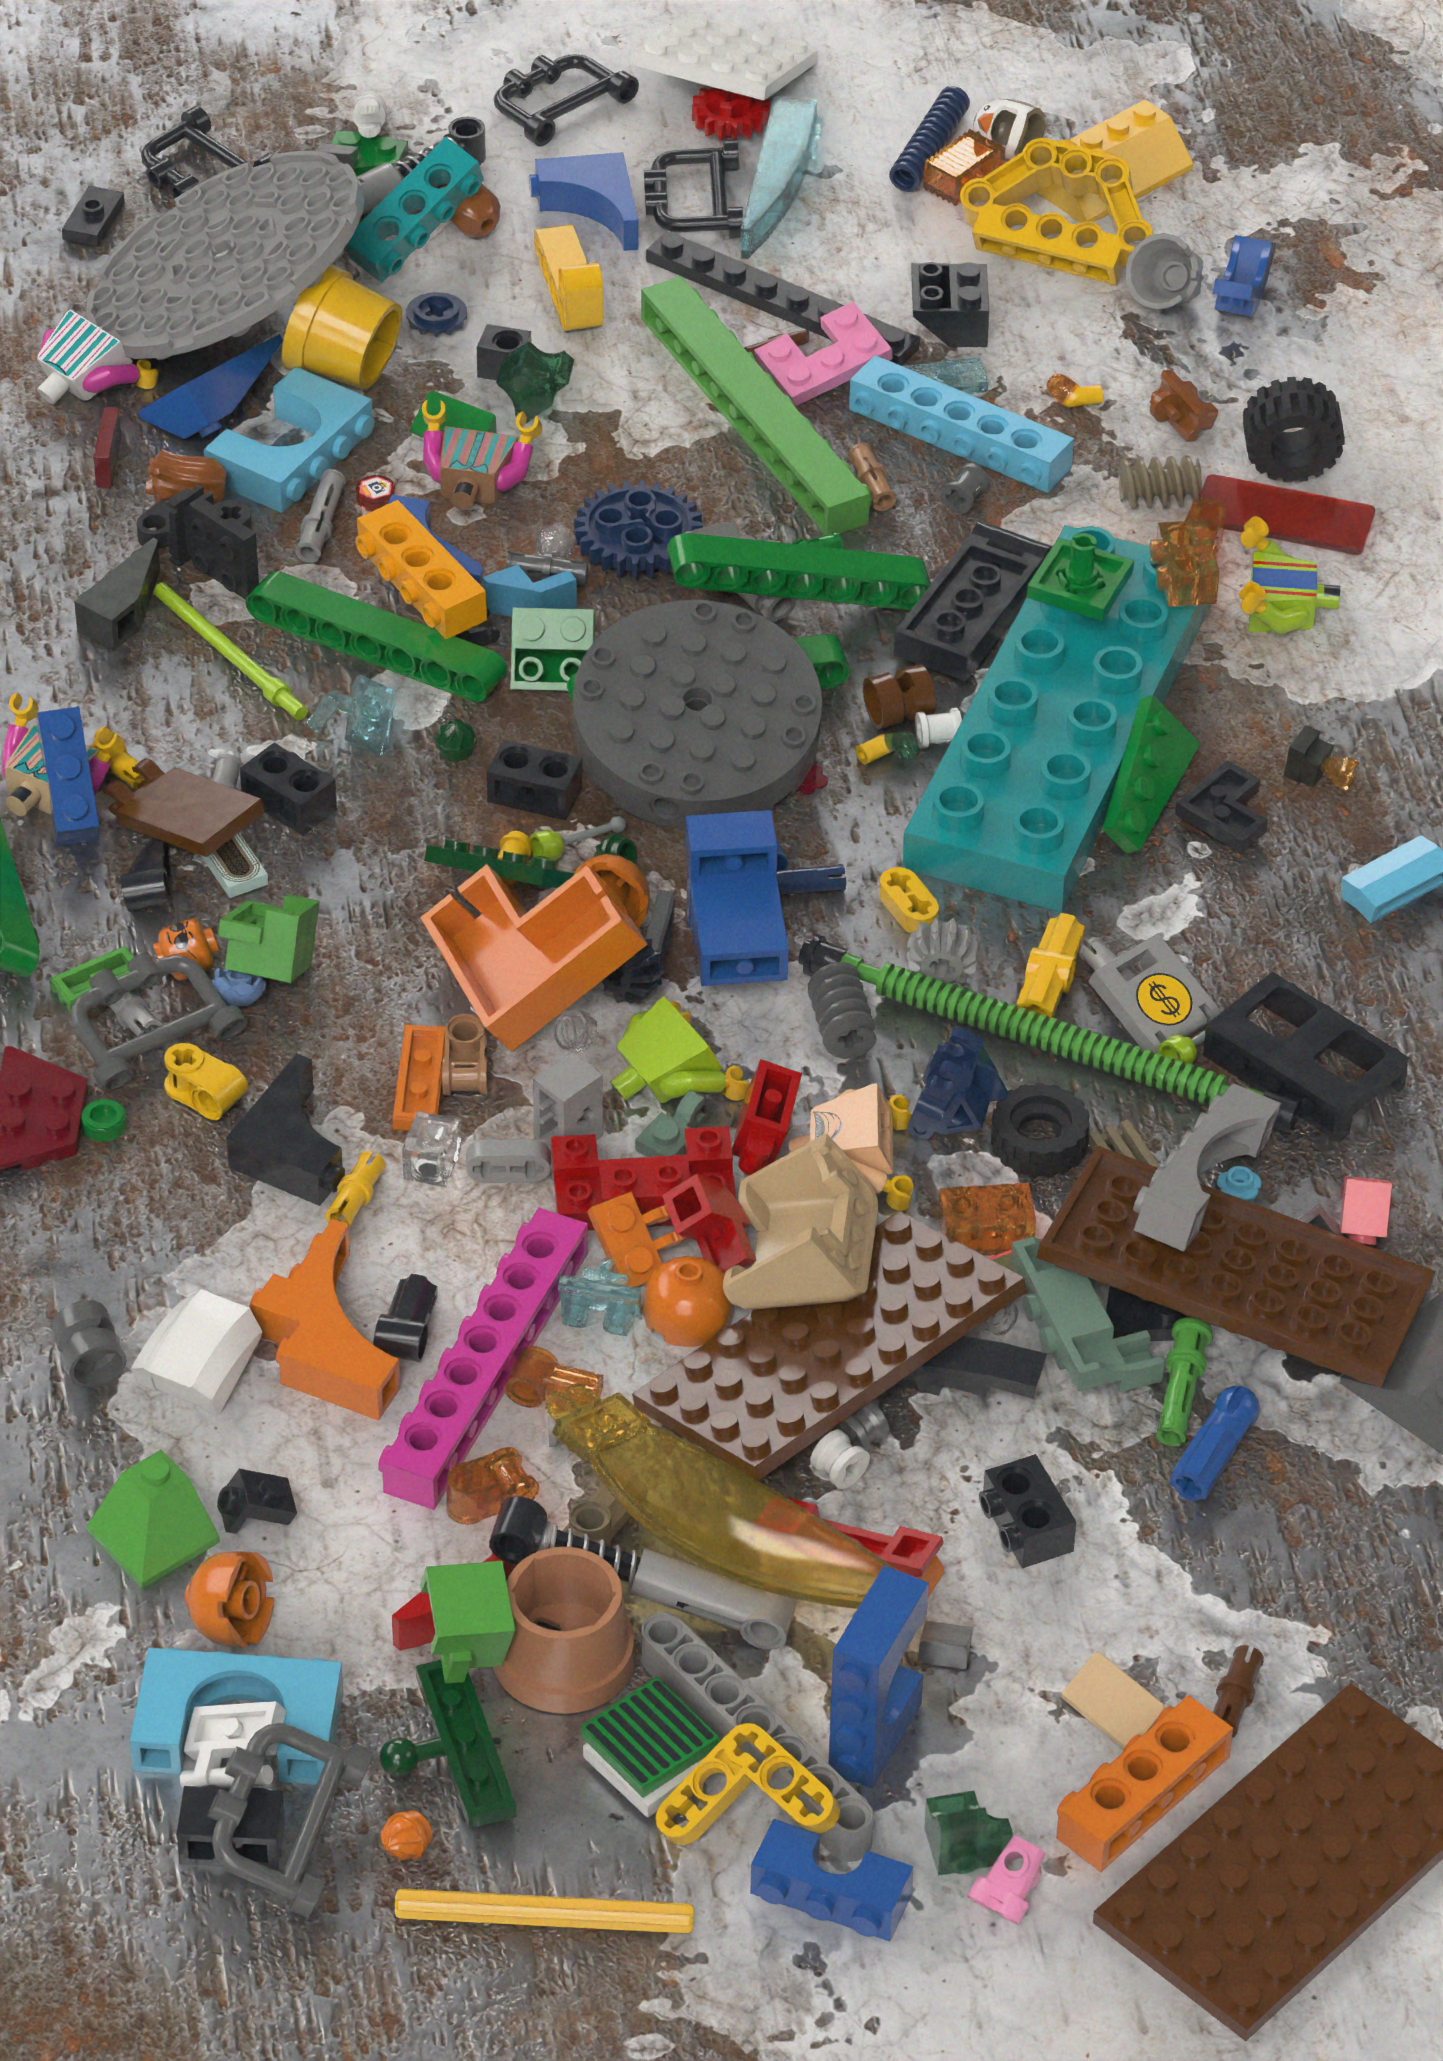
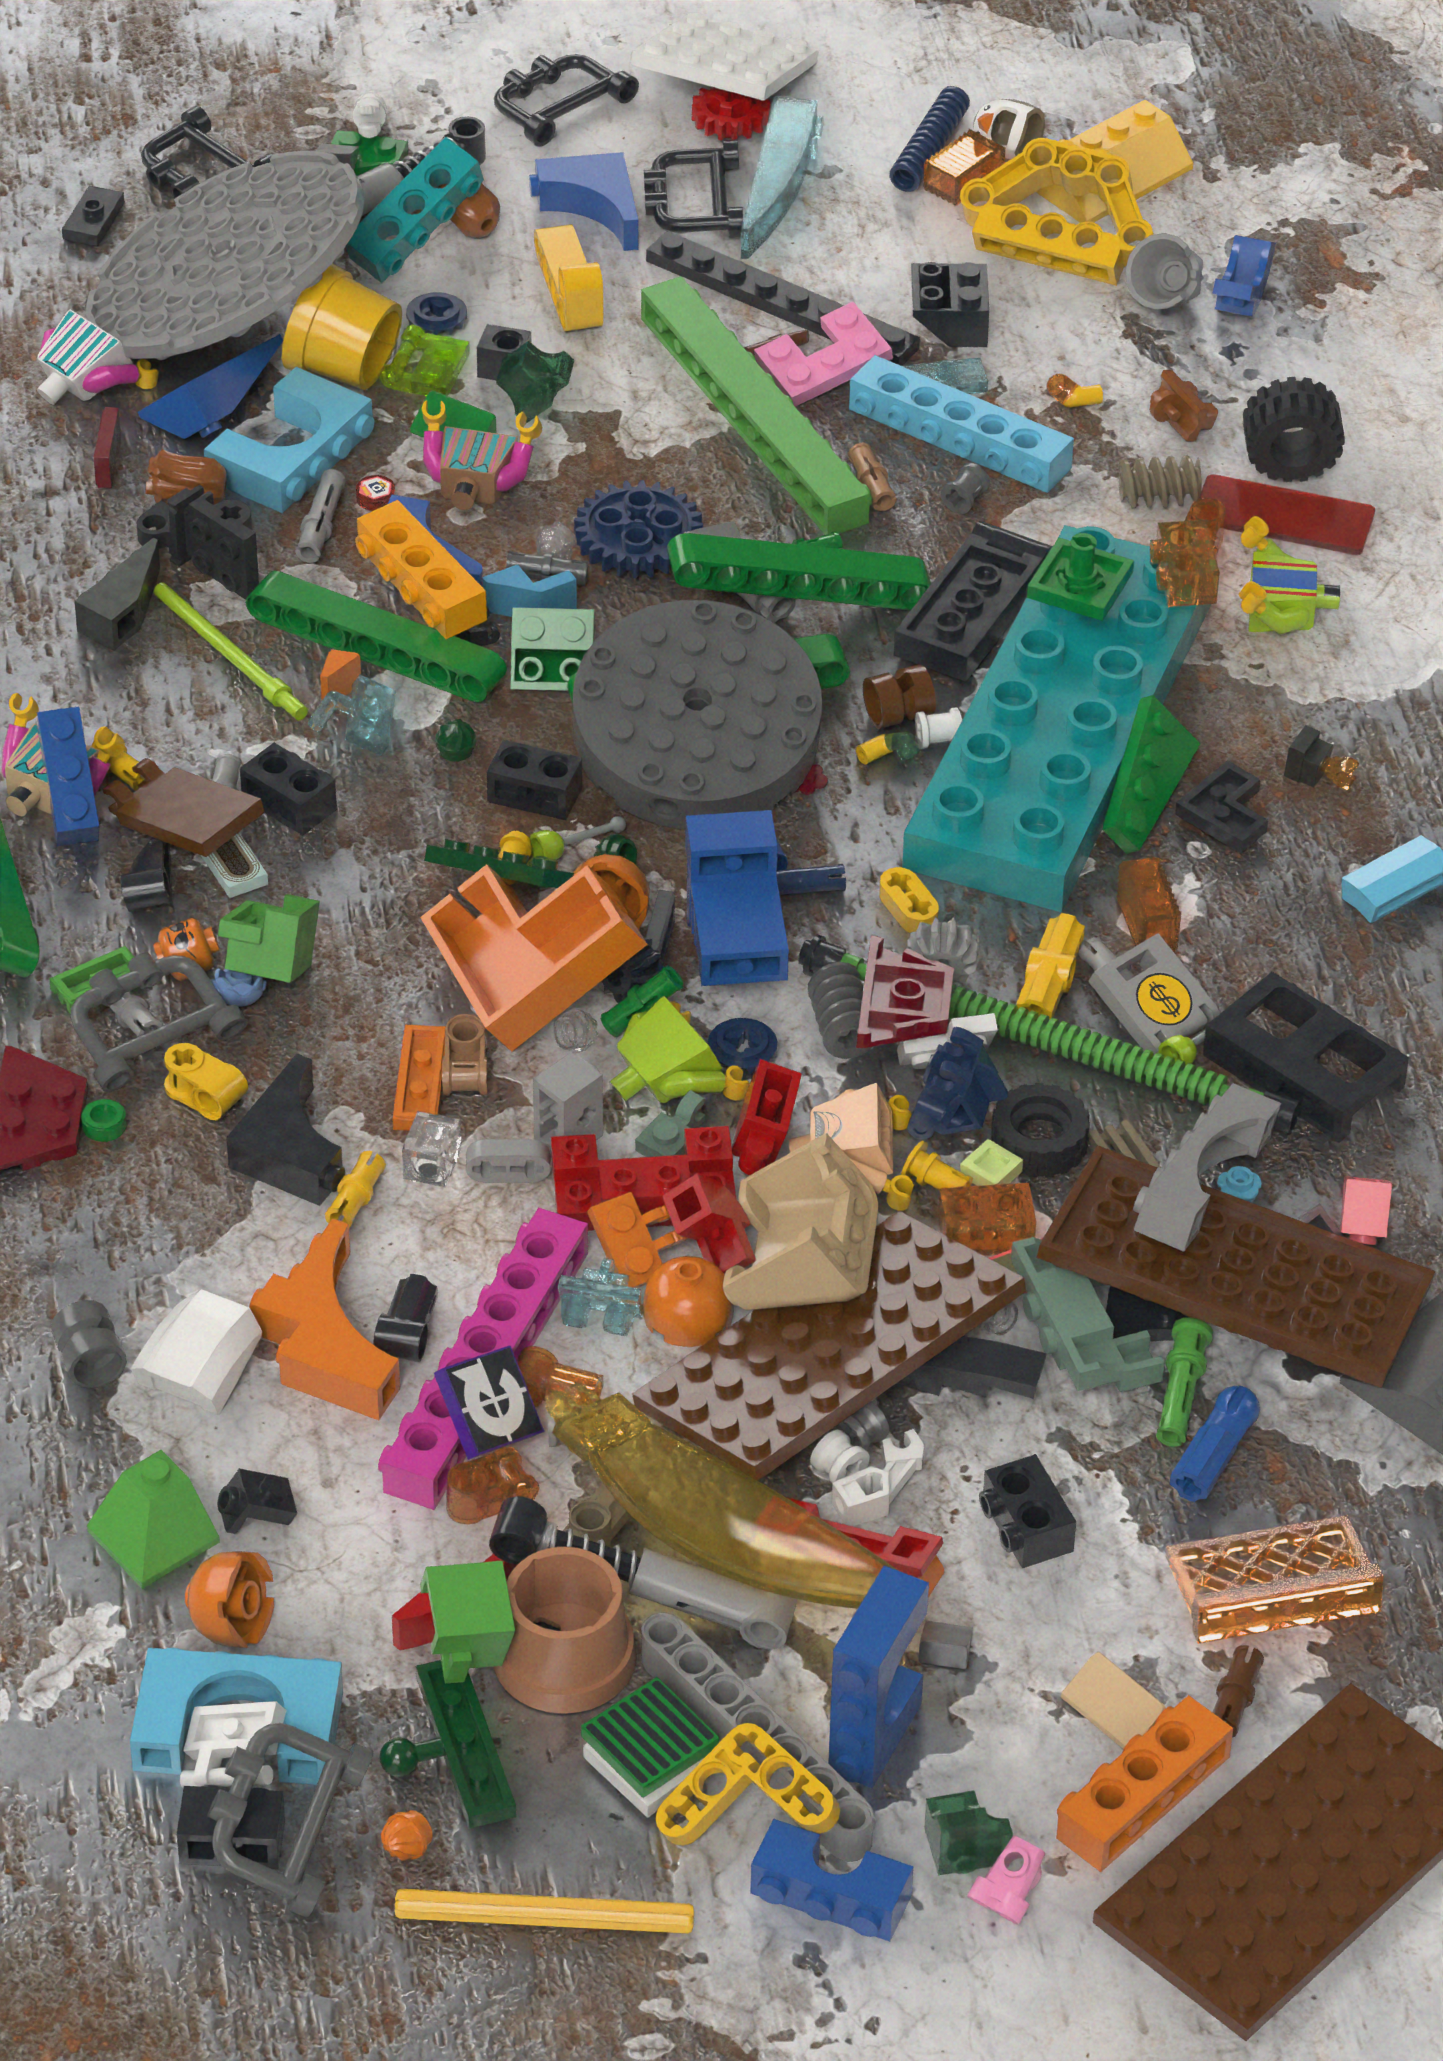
none -> orange slope [320,649,362,707]
none -> clear neon green plate [380,325,470,396]
none -> tile [434,1345,545,1460]
none -> green pin [600,965,684,1037]
none -> dark blue gear [708,1018,777,1074]
none -> white piece [832,1429,924,1526]
none -> wing [856,935,954,1048]
none -> white plate [897,1013,998,1069]
none -> yellow pin [901,1141,973,1202]
none -> yellowish green plate [960,1139,1023,1196]
none -> clear orange brick [1116,857,1181,952]
none -> clear orange fence [1165,1515,1384,1644]

